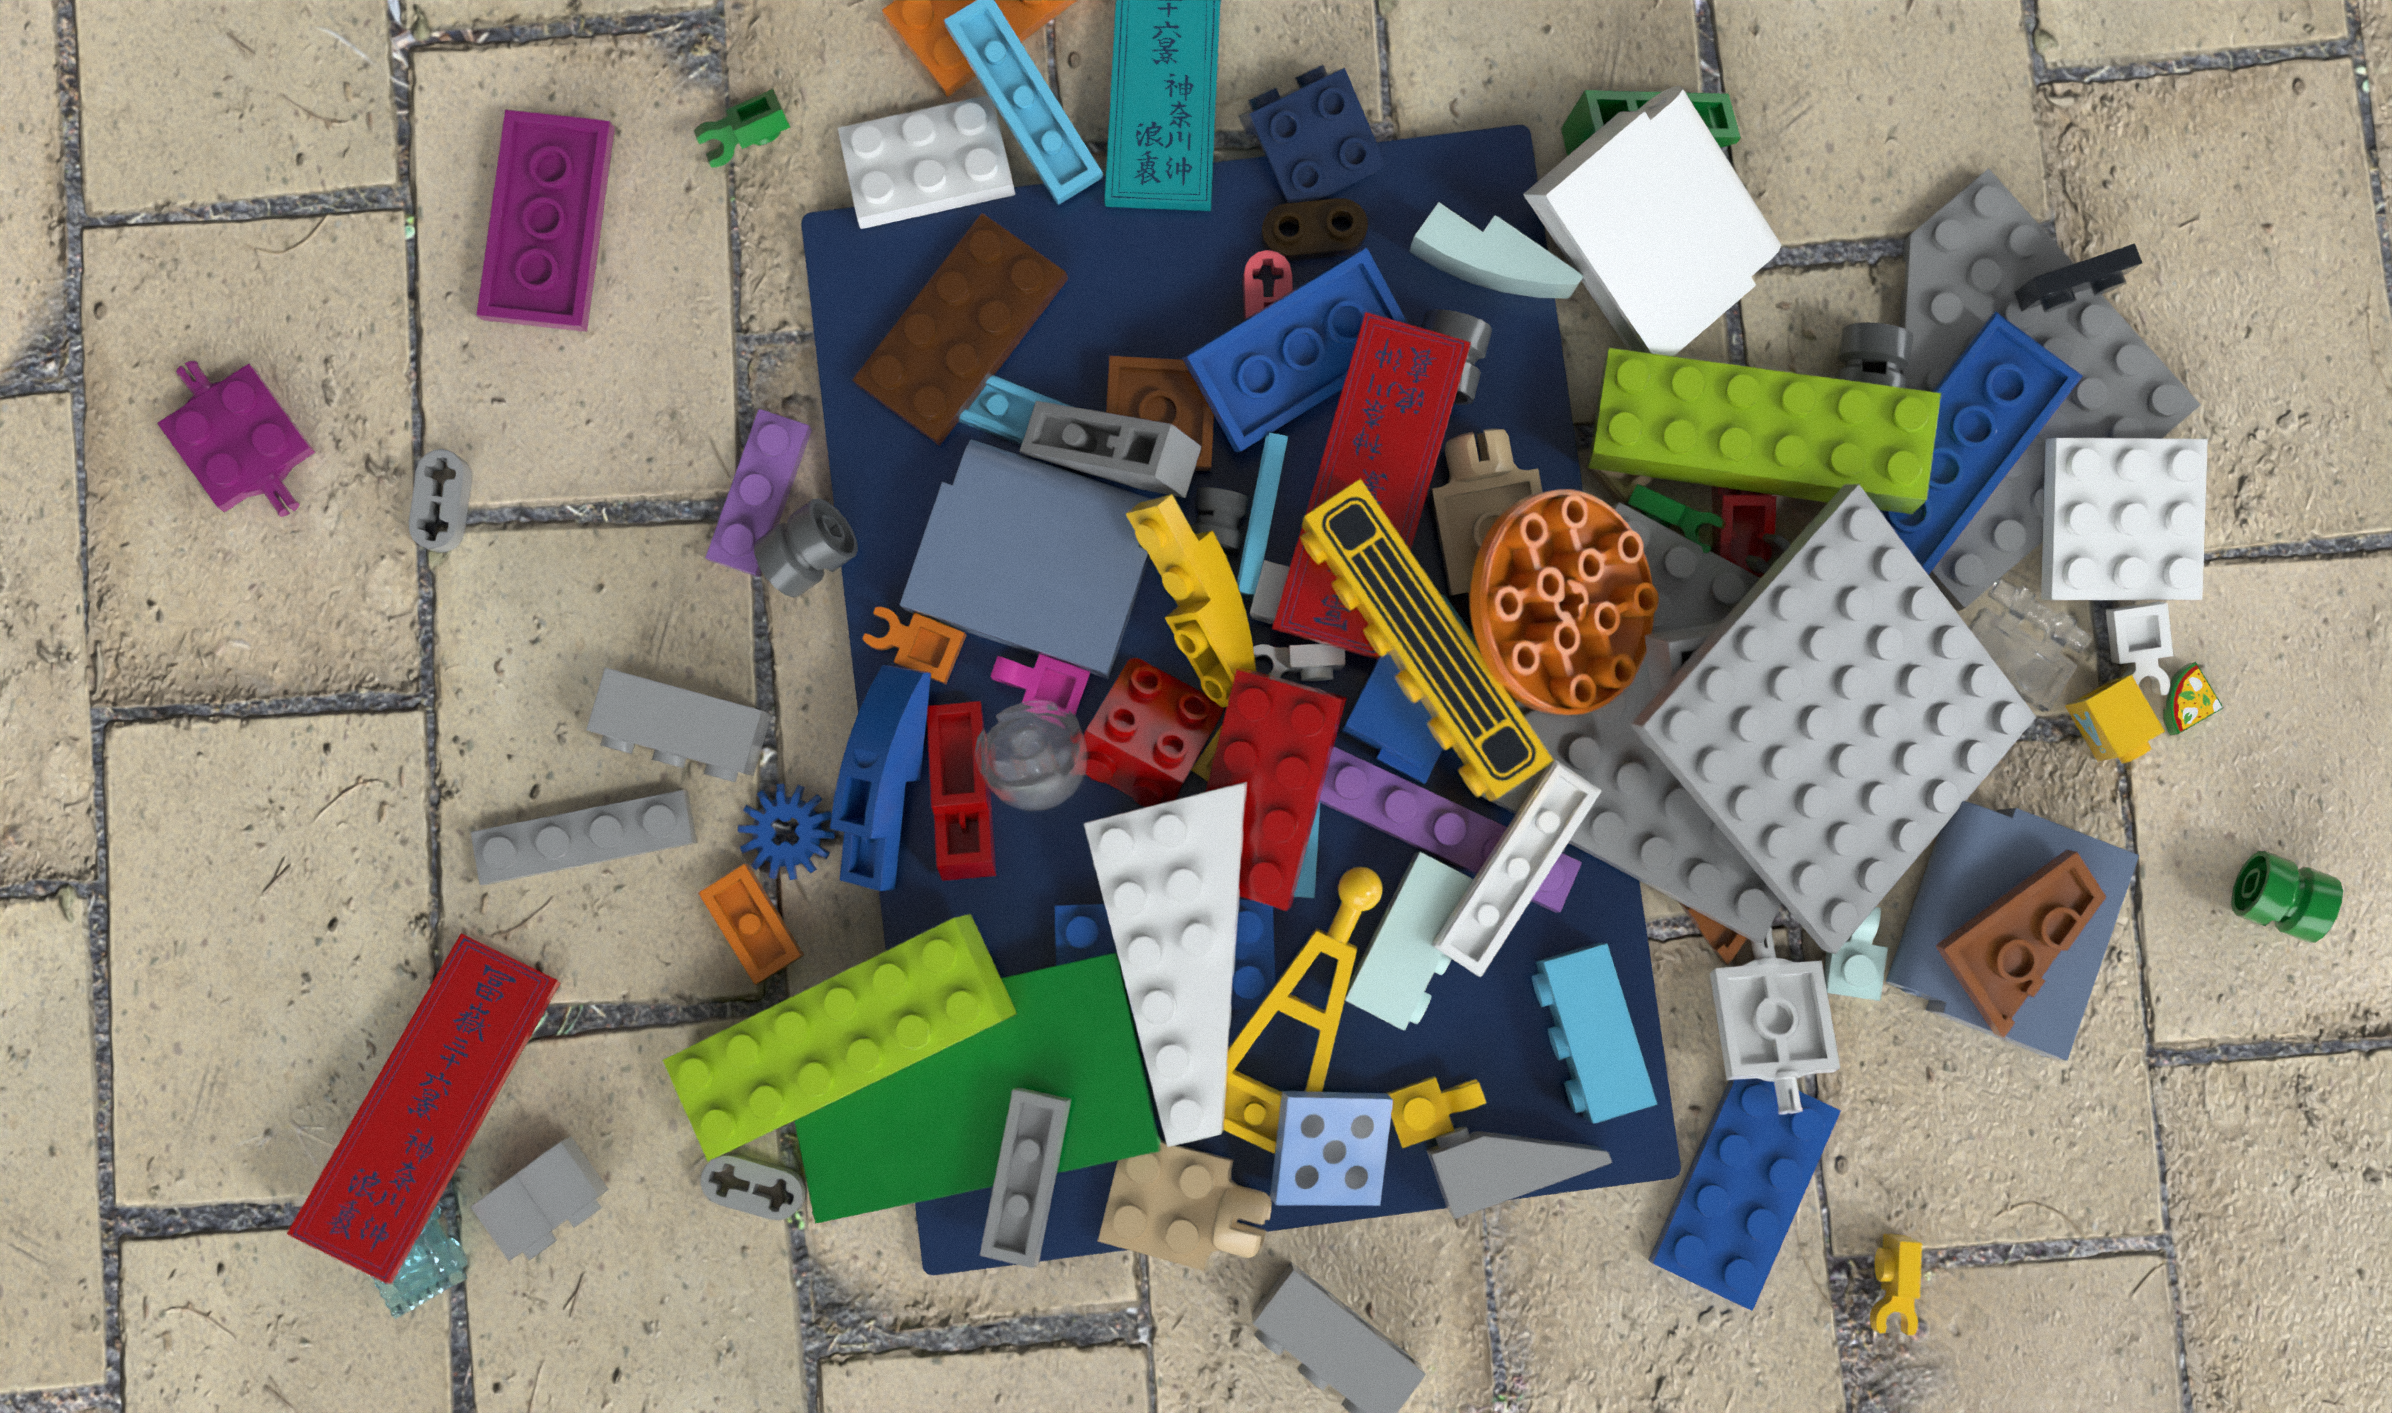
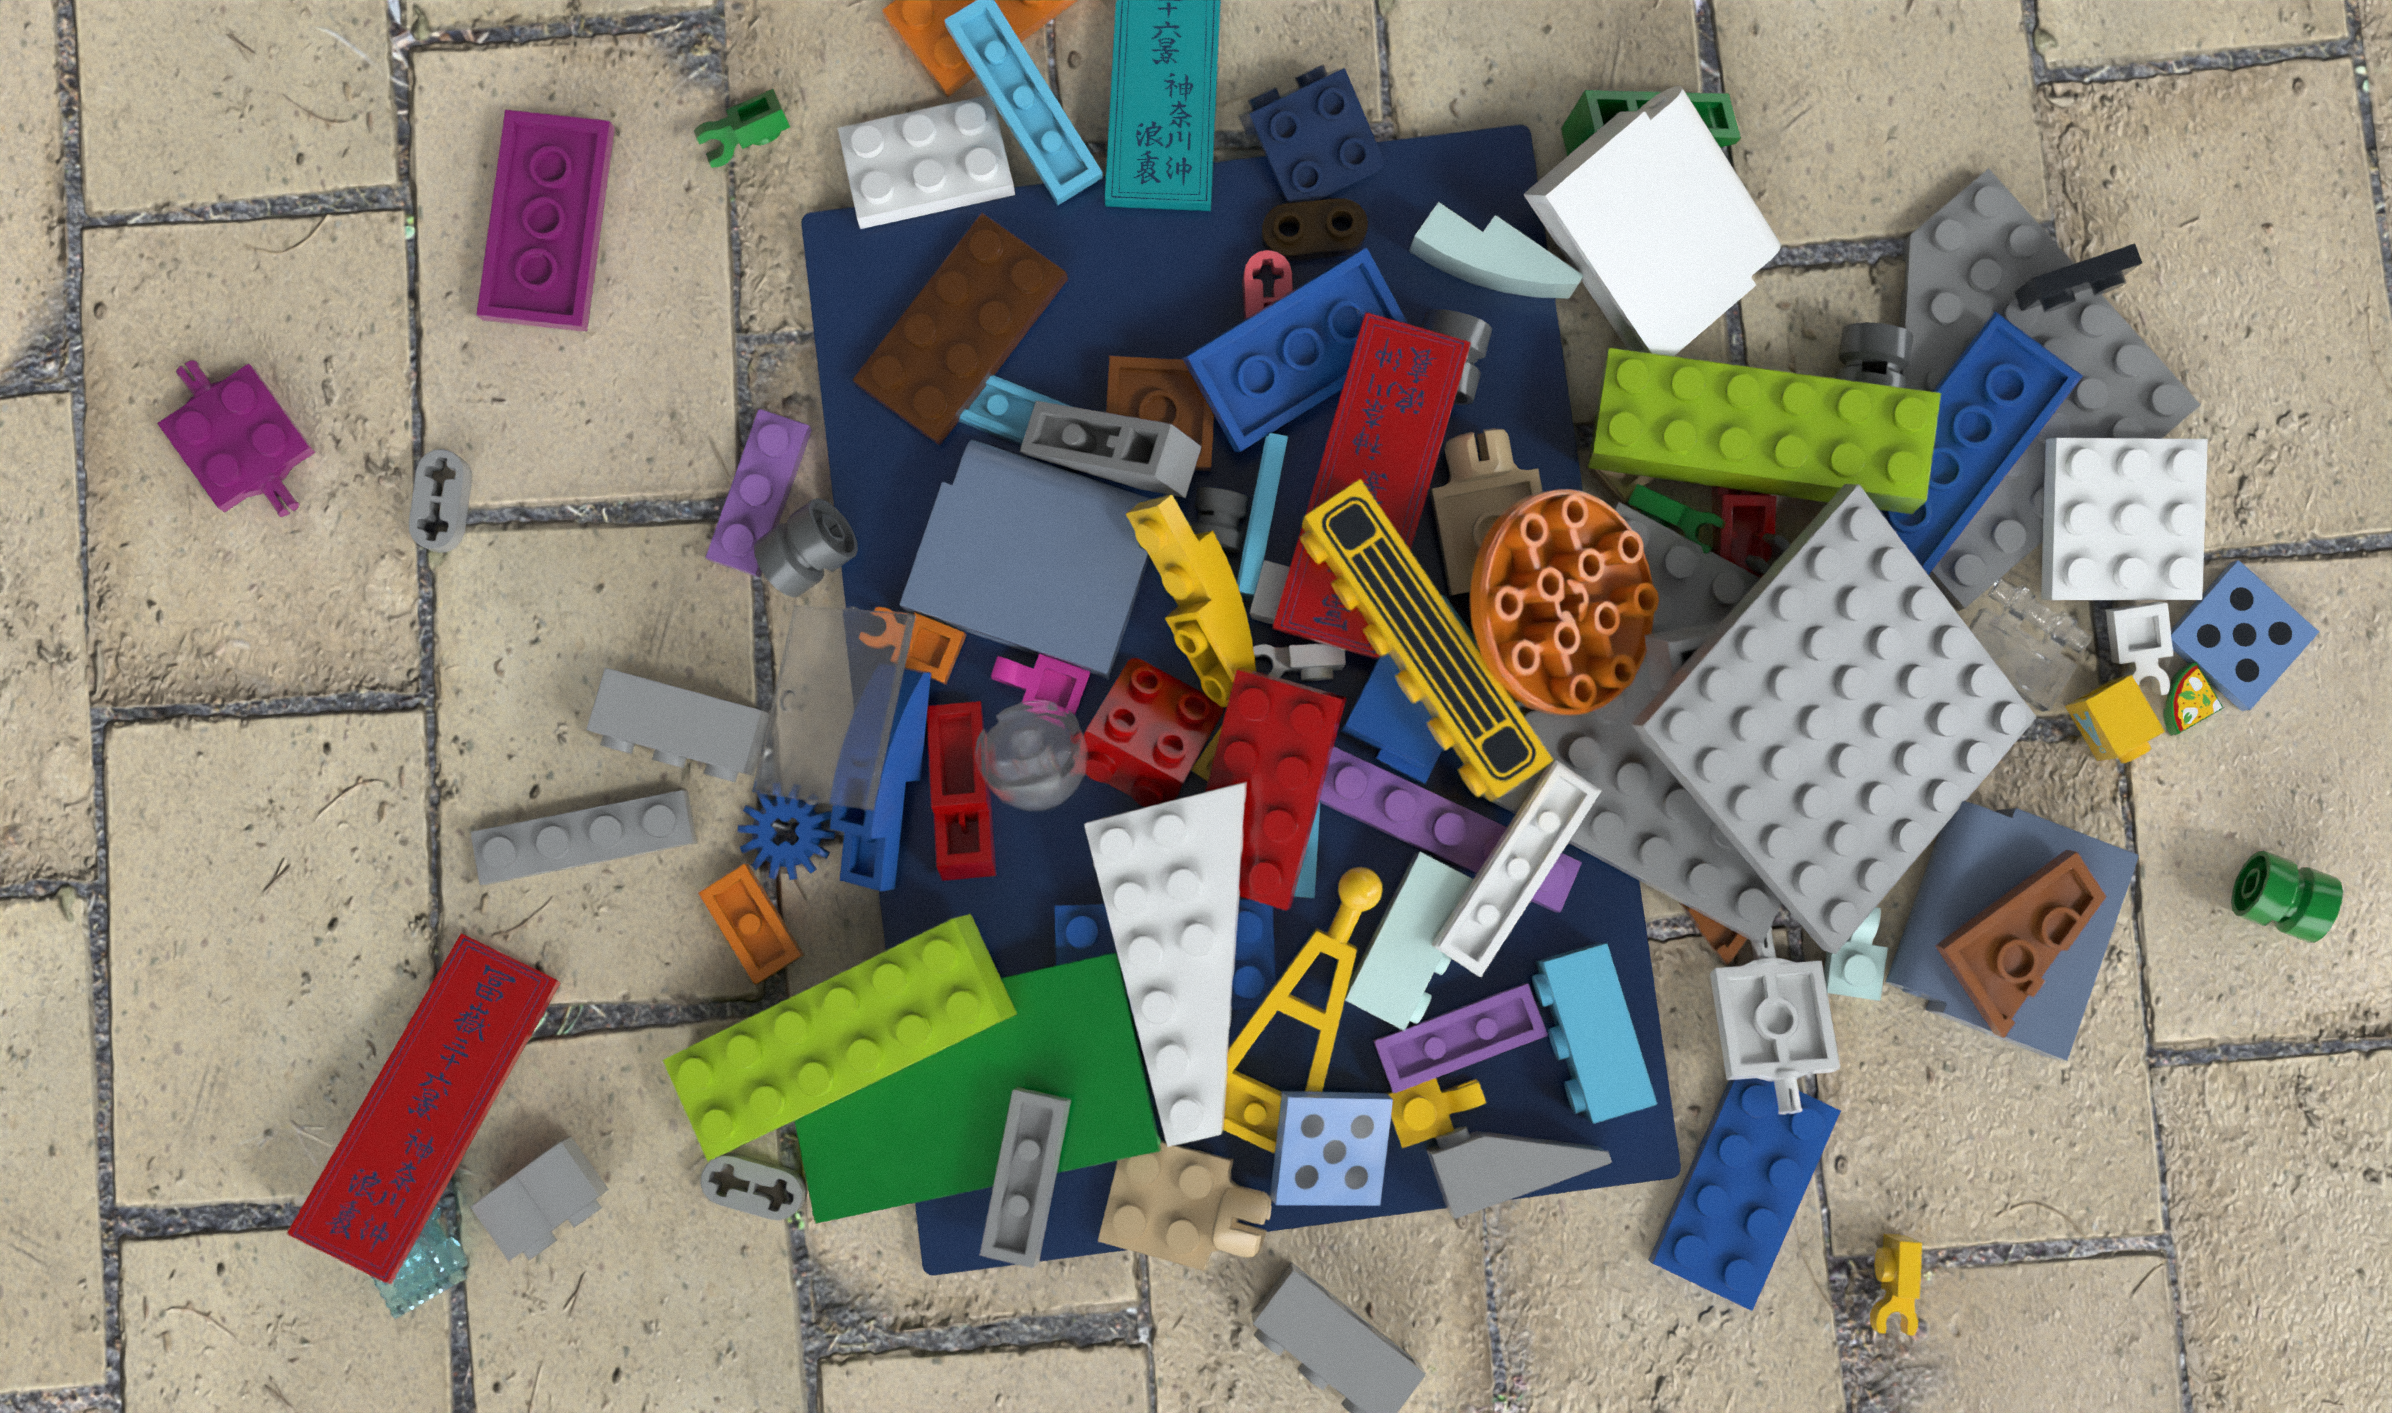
none -> clear piece [752,605,916,810]
none -> medium lavender plate [1372,983,1548,1094]
none -> medium blue tile [2171,560,2319,711]

